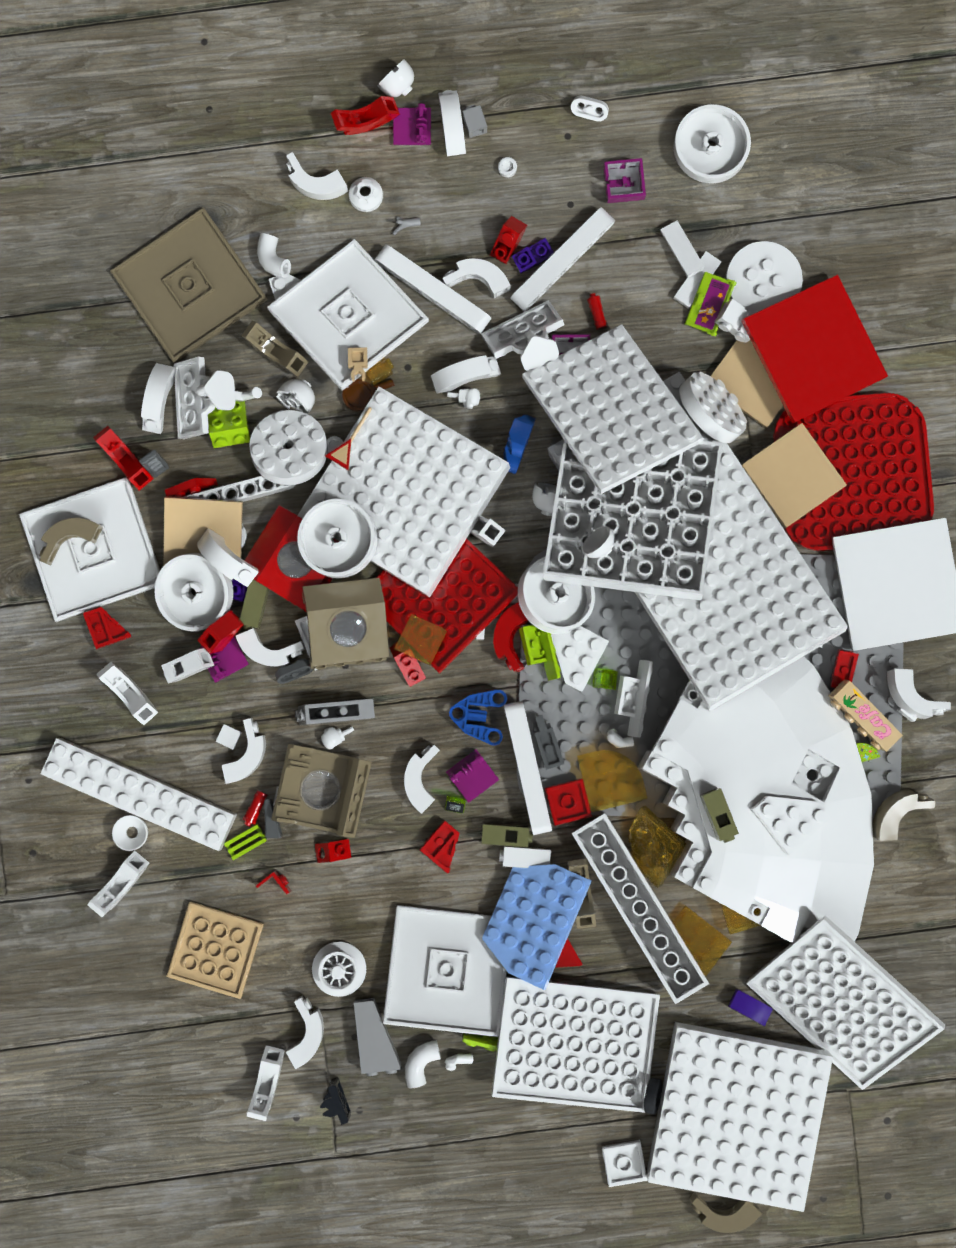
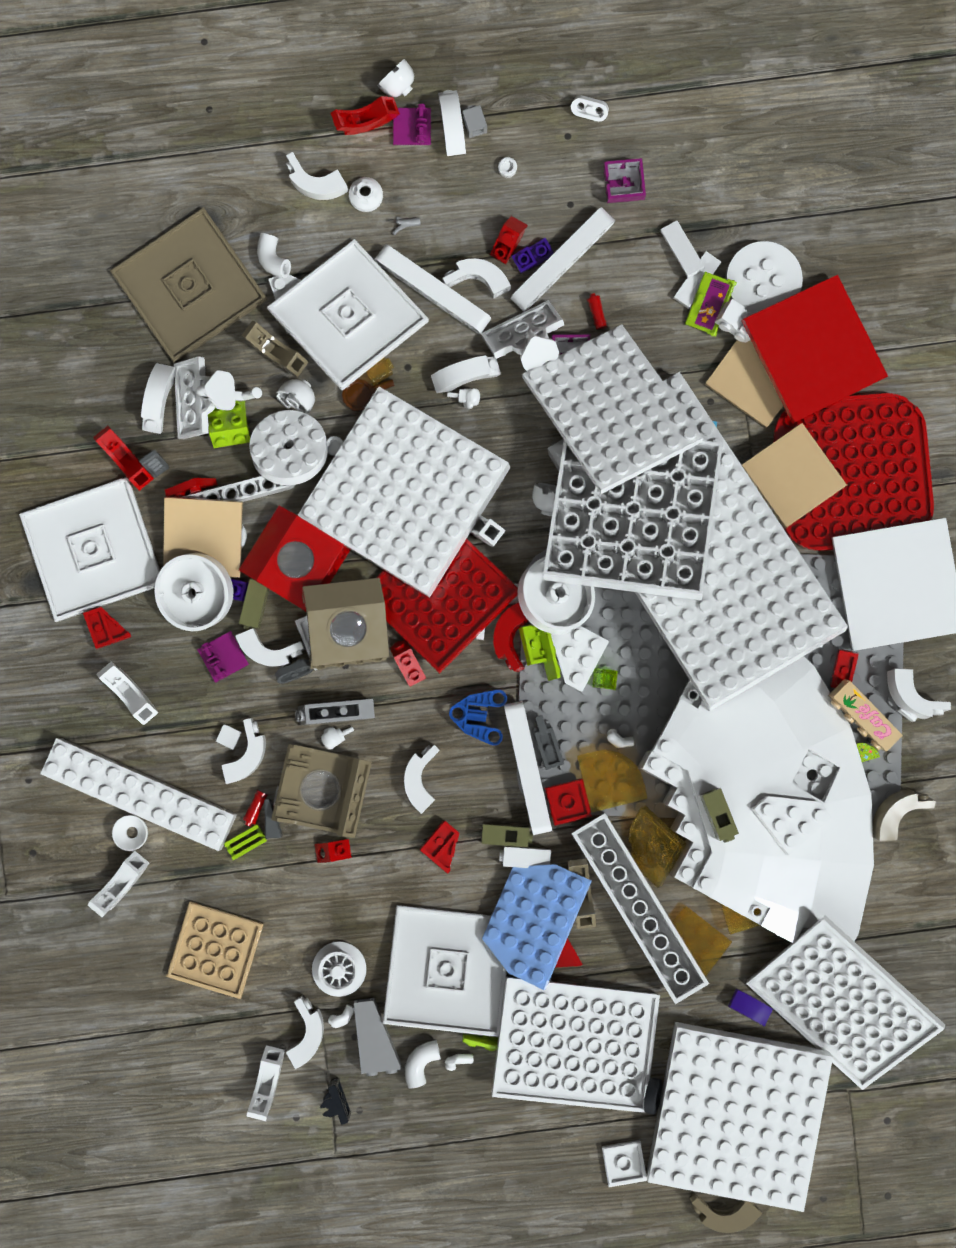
dark tan arch [39,518,103,566] -> none
white brick [161,648,214,683] -> none
white arch [197,528,259,587] -> none
red slope [197,611,244,654] -> none
red bracket [256,870,292,895] -> none
white piece [297,499,377,578] -> none
tan piece [325,407,372,470] -> none
tan plate [348,347,368,382] -> none
clear yellow tile [395,614,447,666] -> none
slope [445,796,466,814] -> none
magenta hinge [446,749,499,803] -> none
blue connector [503,415,536,474] -> none
white piece [582,526,614,558] -> none
white bracket [614,660,653,738] -> none
white piece [674,104,751,183] -> none
white piece [679,372,747,443] -> none
none -> white arm [328,1004,354,1028]

